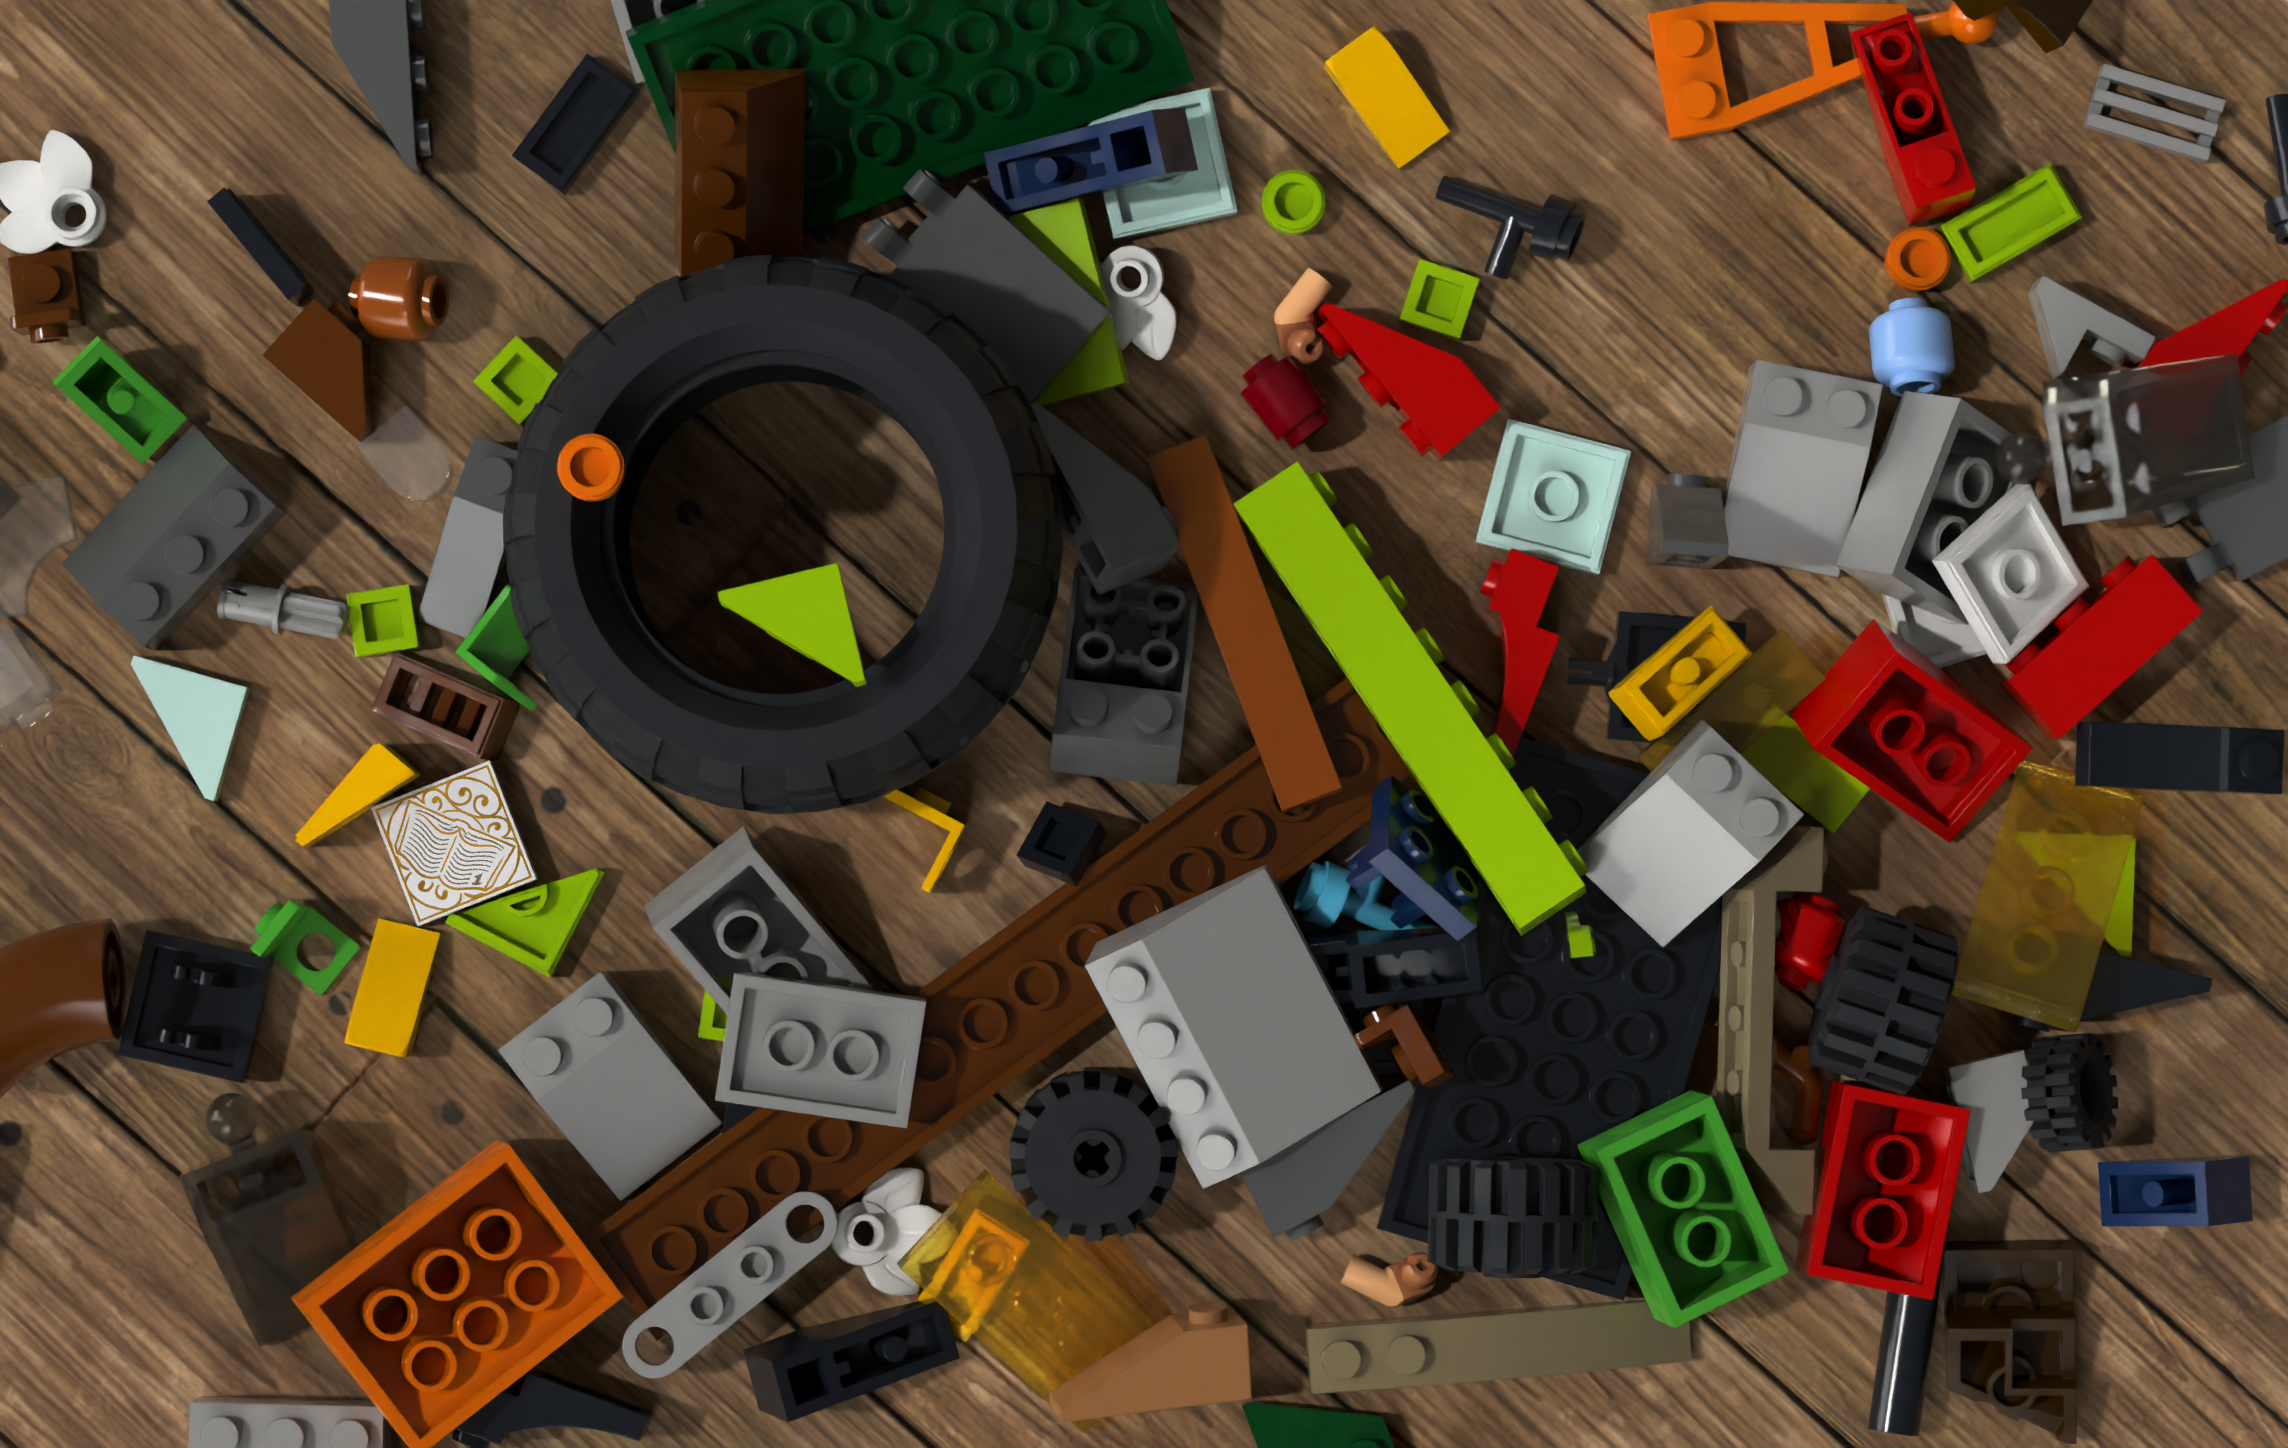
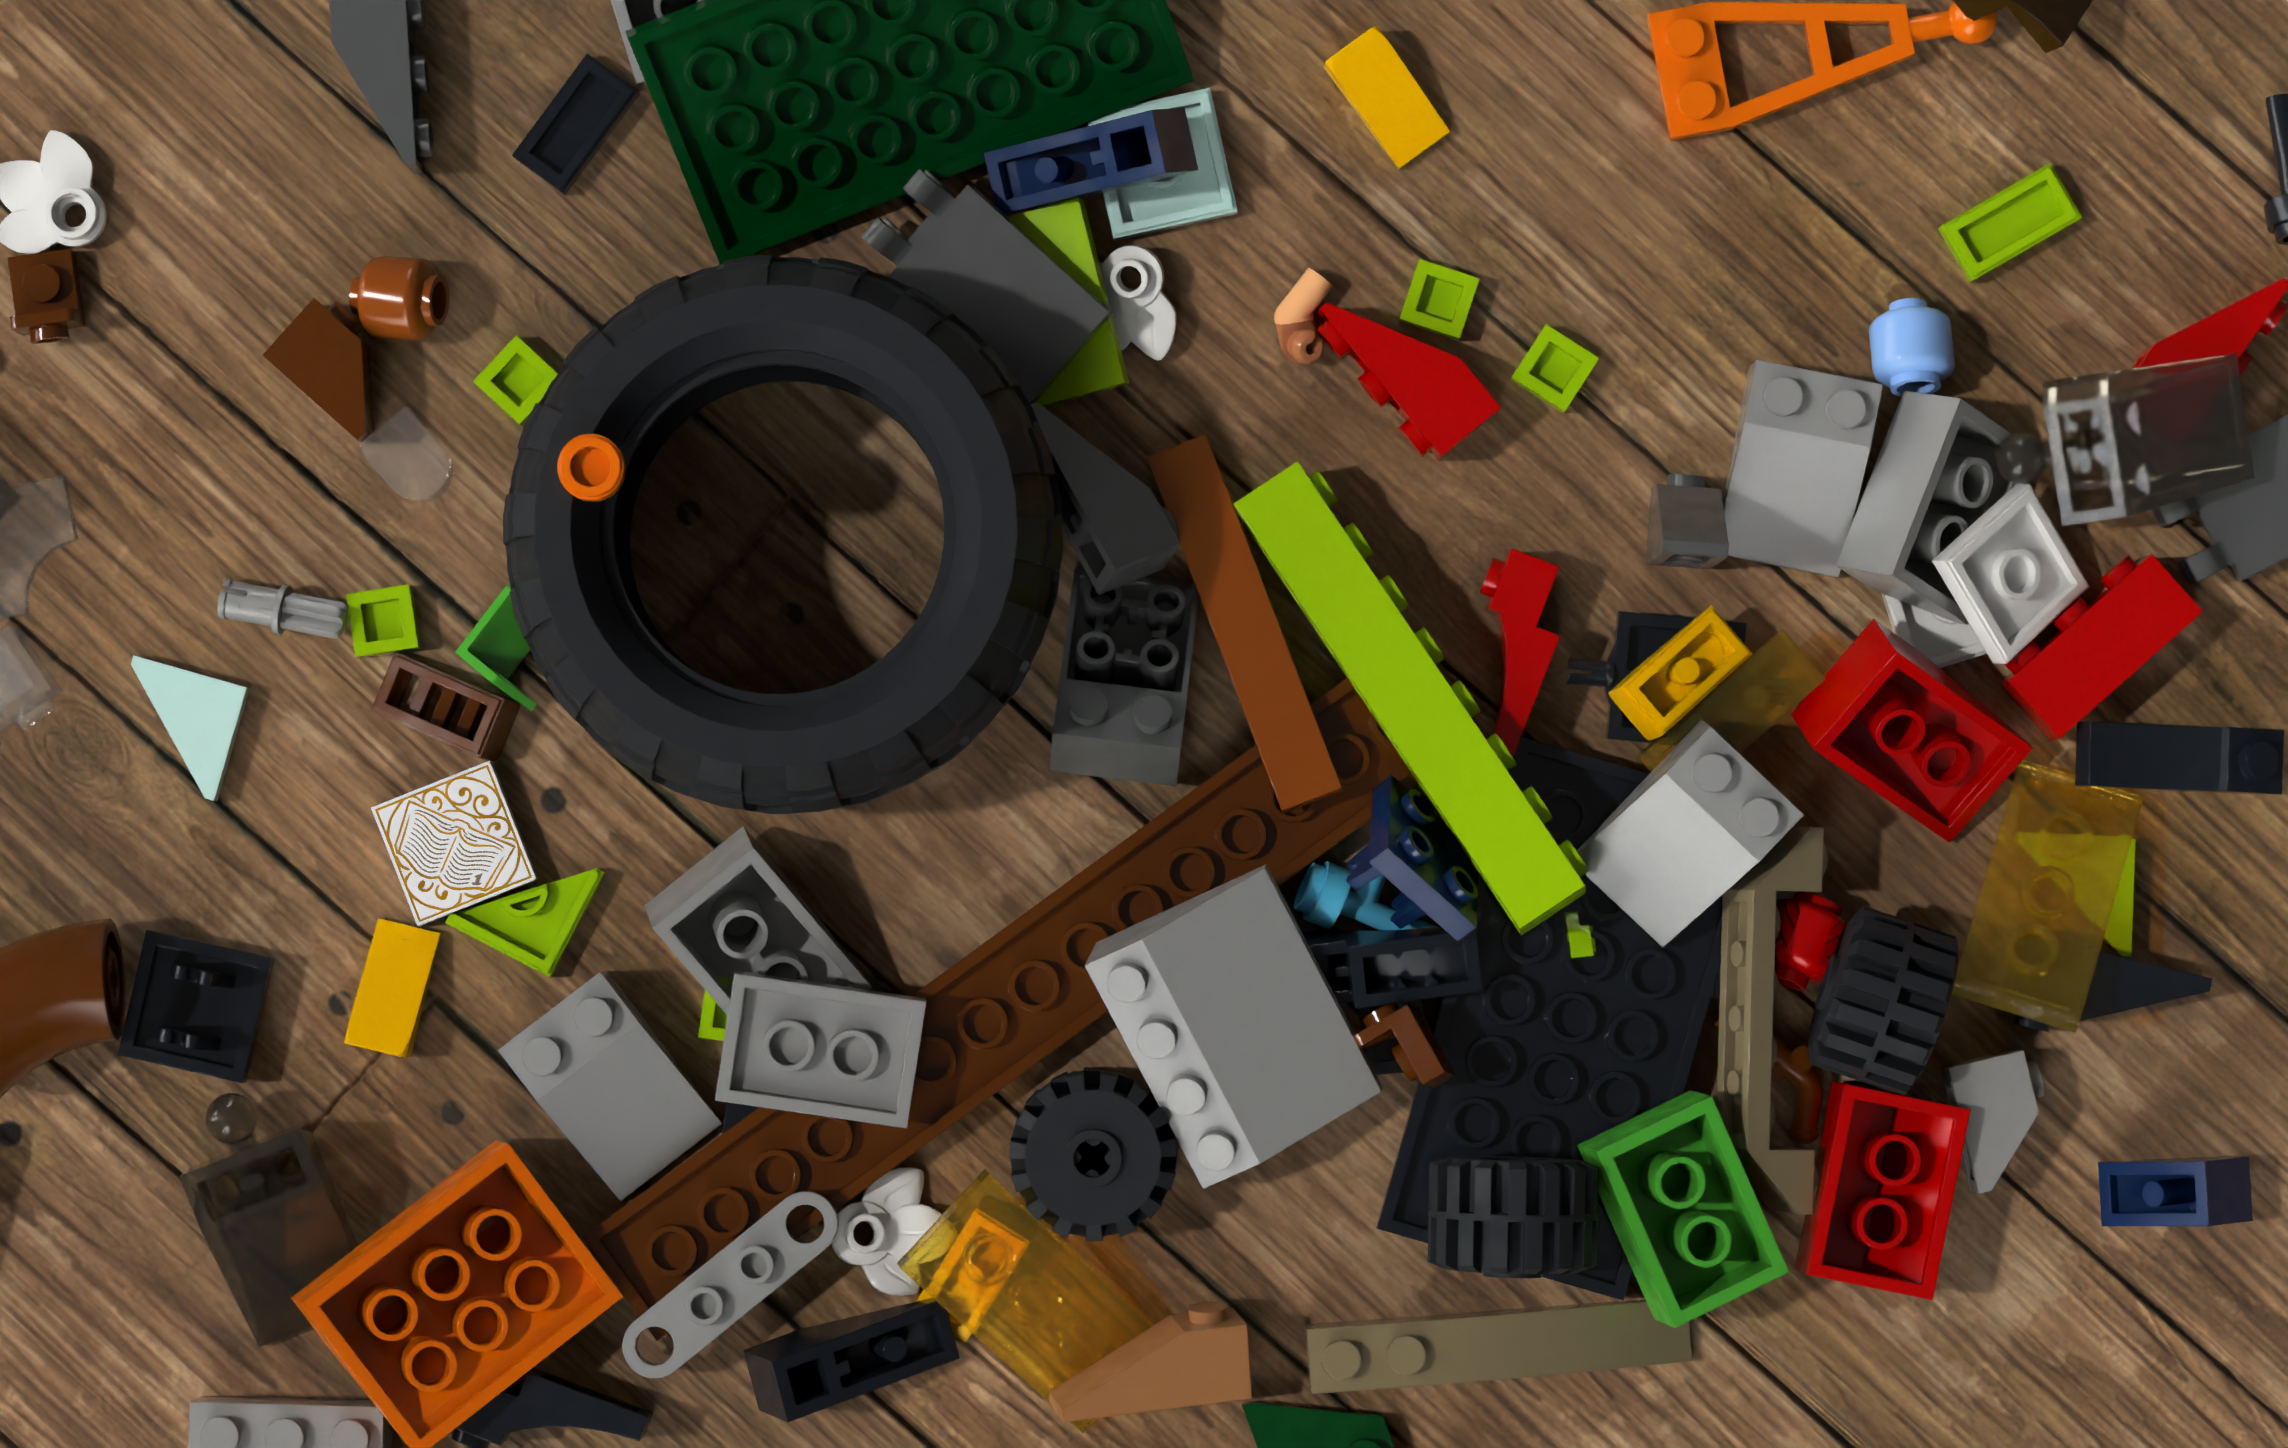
bright green slope [53,336,187,464] -> none
dark grey slope [62,425,287,651] -> none
black tile [207,187,314,307] -> none
bright green bracket [250,899,361,995] -> none
yellow slope [295,743,421,847] -> none
slope [416,436,518,638] -> none
reddish brown slope [675,69,805,277] -> none
lime tile [718,563,867,687] -> none
yellow bracket [883,786,966,893] -> none
black tile [1016,801,1107,887] -> none
dark red brick [1240,353,1332,450] -> none
dark grey slope [1240,1079,1415,1242] -> none
lime tile [1261,170,1325,236] -> none
arm [1340,1252,1438,1308] -> none
black piece [1436,175,1586,280] -> none
light aqua tile [1475,419,1631,575] -> none
lime tile [1736,704,1870,834] -> none
red slope [1850,12,1976,227] -> none
black piece [1868,1244,1946,1436] -> none
orange tile [1884,227,1951,293] -> none
dark brown slope [1943,1240,2077,1444] -> none
black tyre [2021,1033,2118,1152] -> none
light grey slope [2028,276,2156,379] -> none
light grey tile [2082,64,2226,164] -> none
none -> lime tile [1510,324,1599,414]

